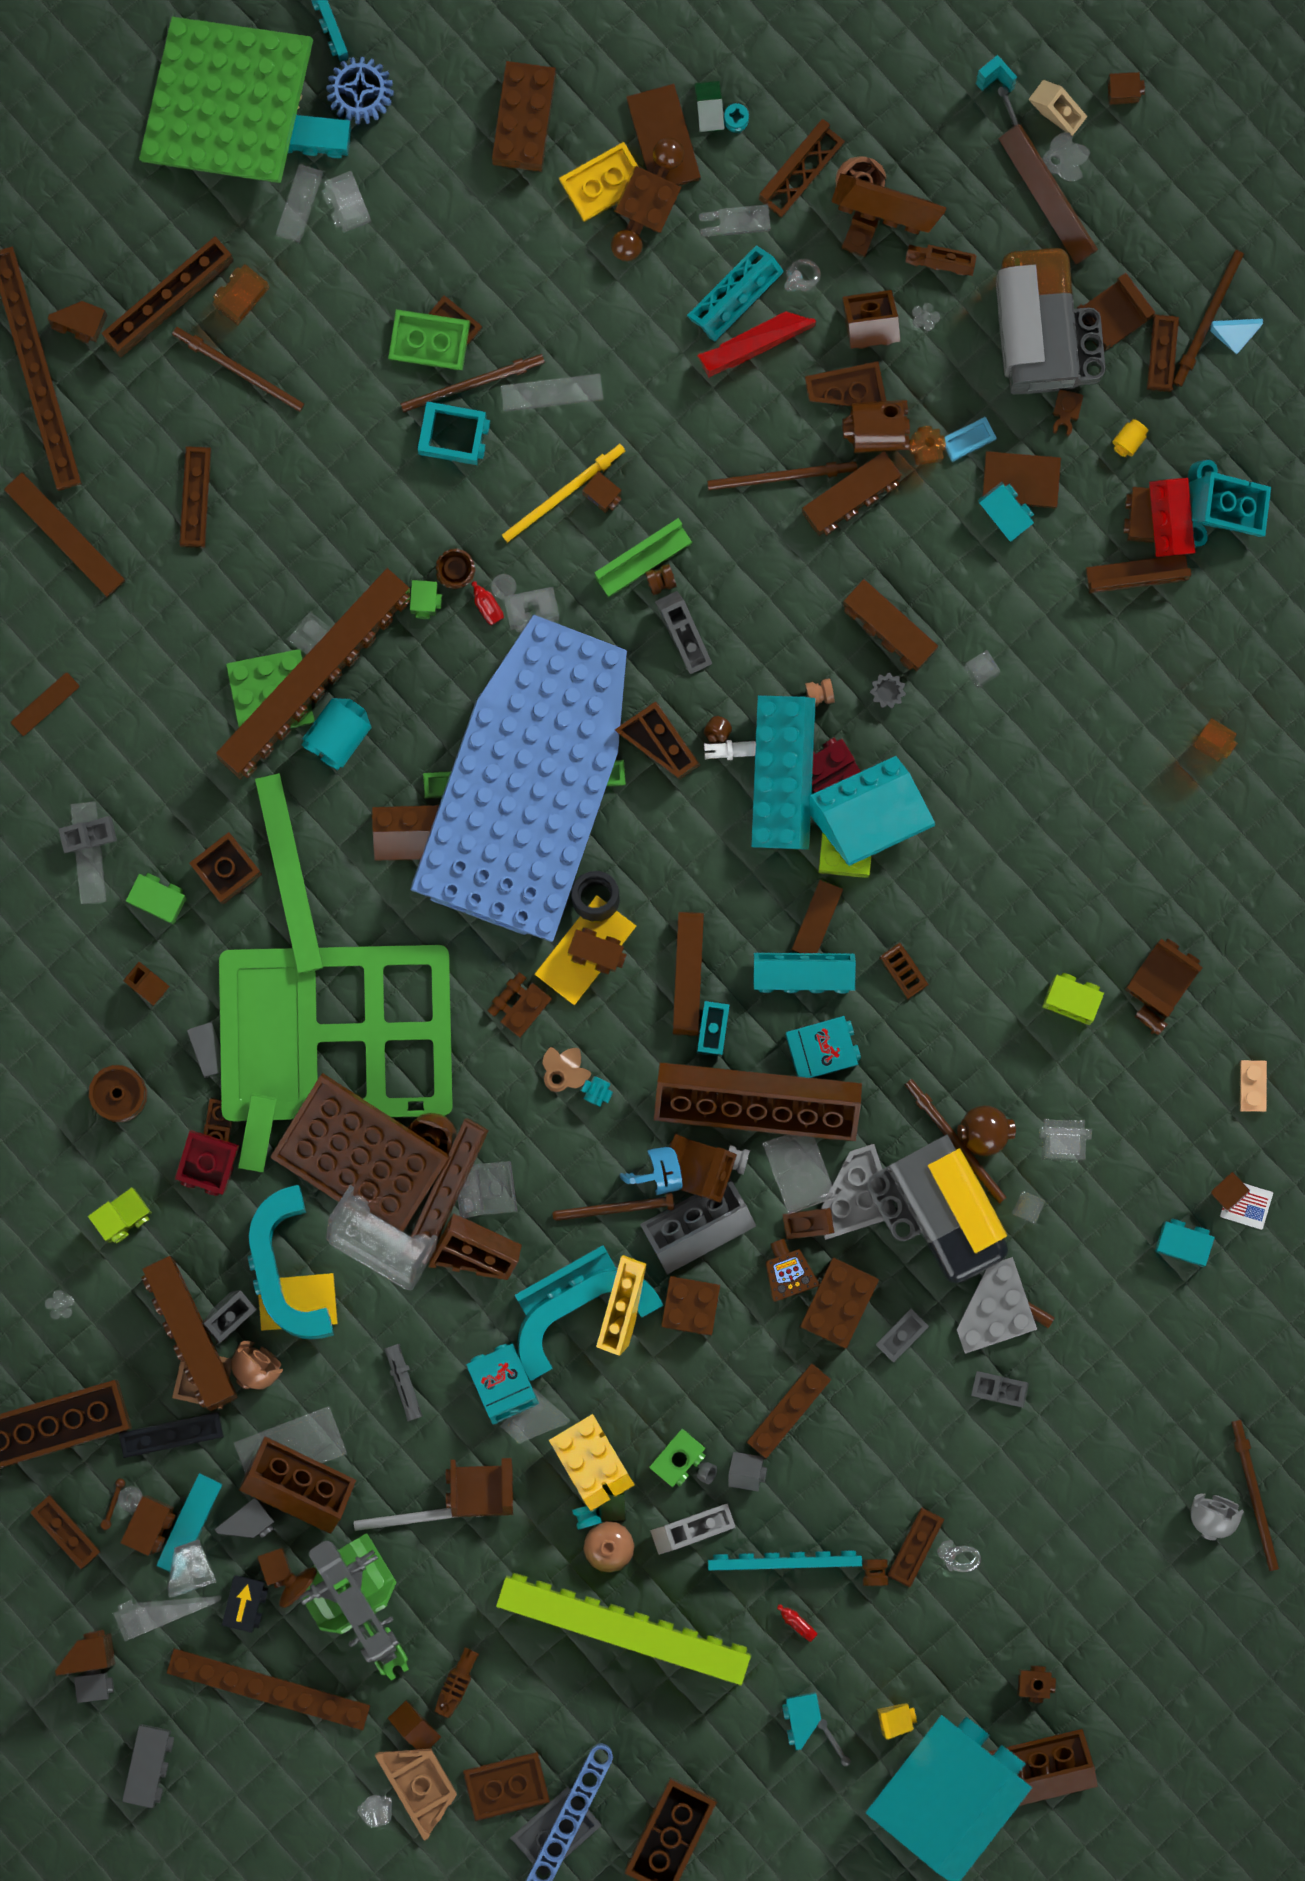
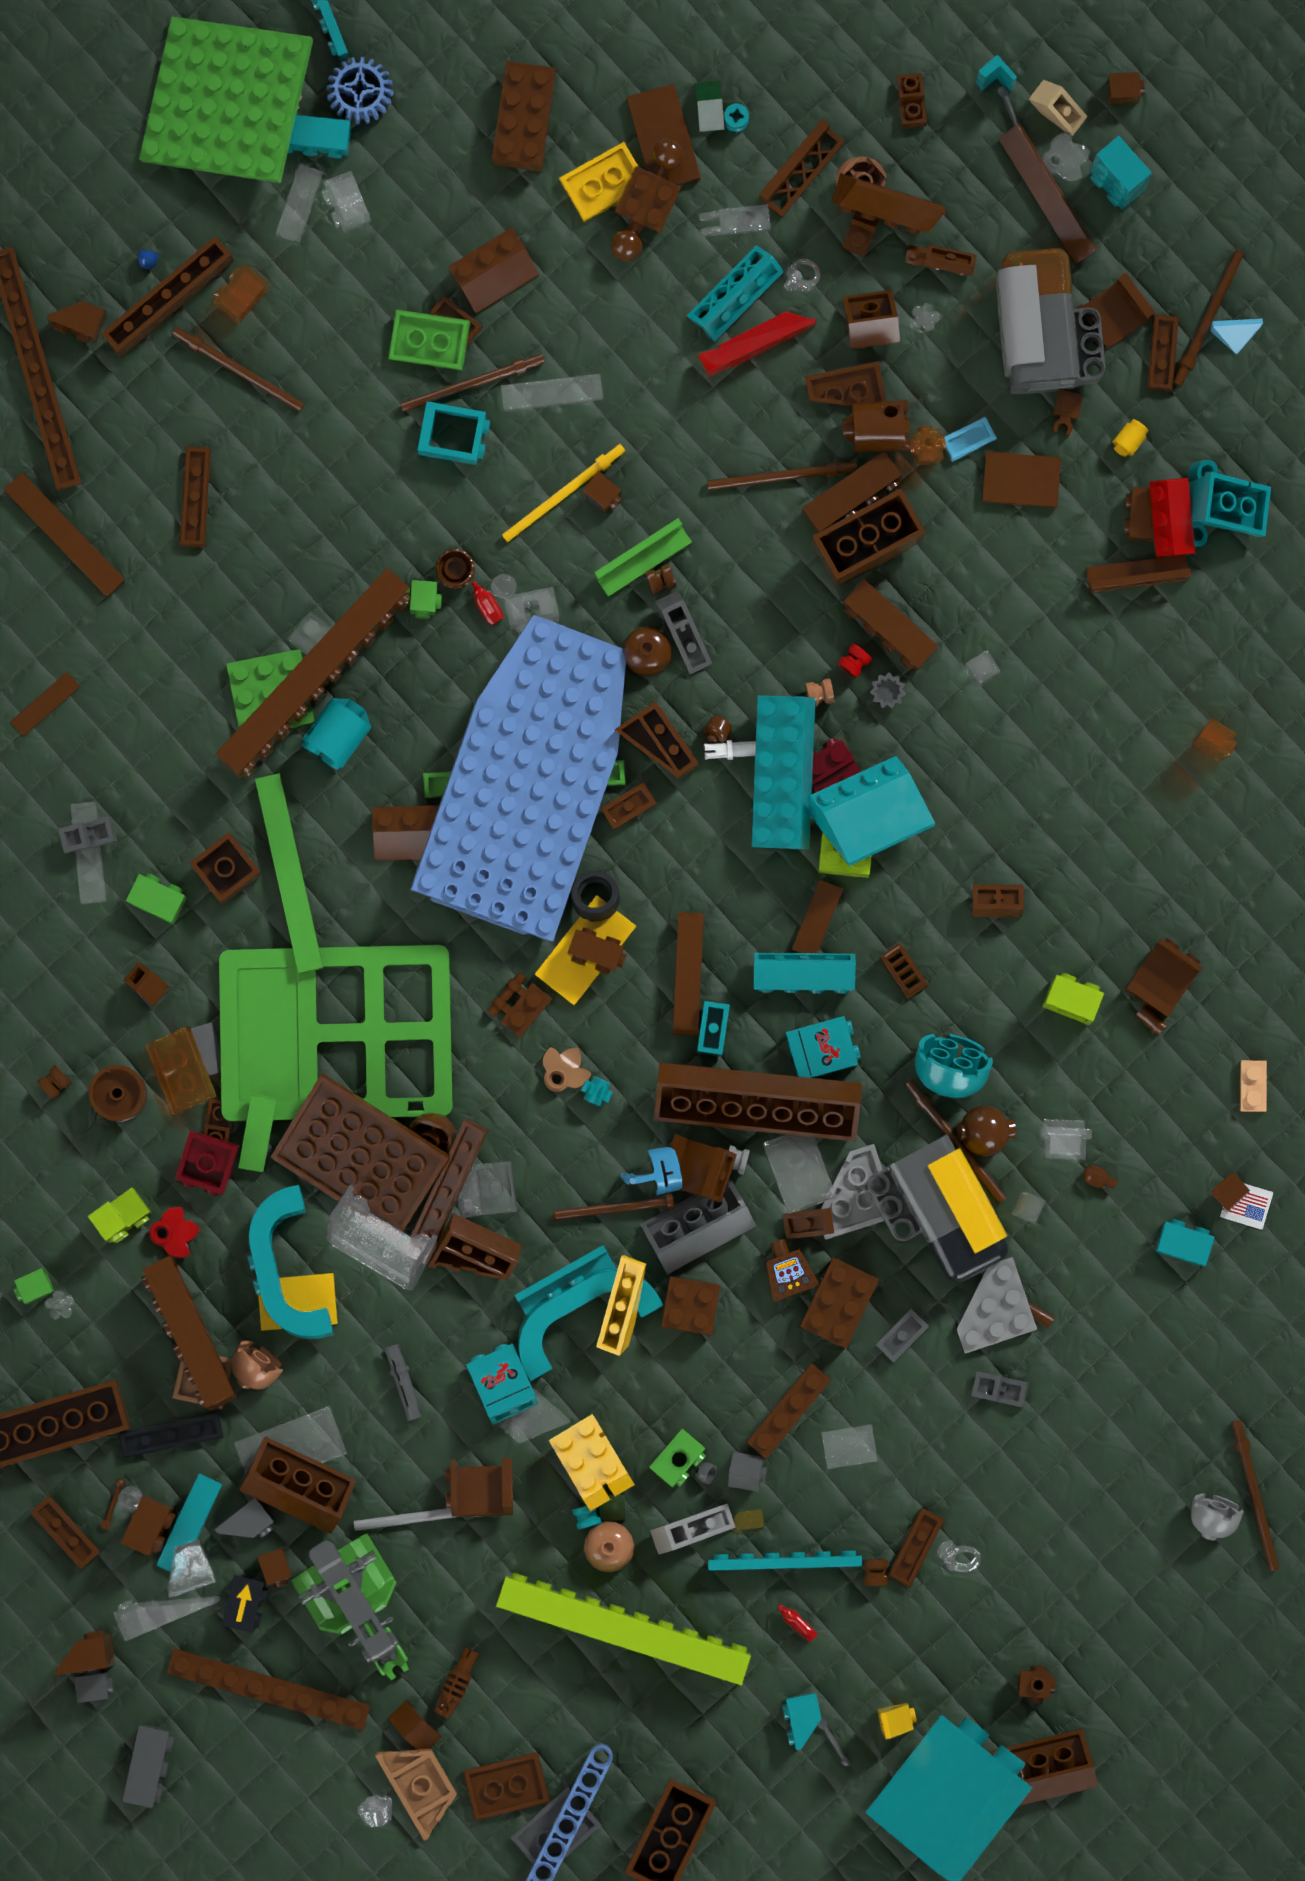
dark grey slope [203,1290,256,1343] -> none
reddish brown dish [279,1567,317,1608] -> none
teal brick [978,482,1034,542] -> none
none -> bright green brick [13,1268,55,1304]
none -> reddish brown wheel [37,1065,72,1100]
none -> blue hinge [138,250,159,269]
none -> clear orange tile [145,1026,217,1116]
none -> red plate [149,1207,200,1258]
none -> reddish brown slope [448,227,539,314]
none -> reddish brown plate [601,782,657,830]
none -> reddish brown cylinder [623,626,672,677]
none -> clear yellow piece [734,1509,764,1530]
none -> reddish brown brick [811,488,925,586]
none -> clear plate [821,1424,878,1469]
none -> red wheel [837,644,872,679]
none -> reddish brown slope [897,73,927,129]
none -> teal cylinder [915,1034,993,1098]
none -> reddish brown hinge [971,885,1024,917]
none -> reddish brown cylinder [1083,1165,1118,1189]
none -> teal brick [1090,136,1152,210]

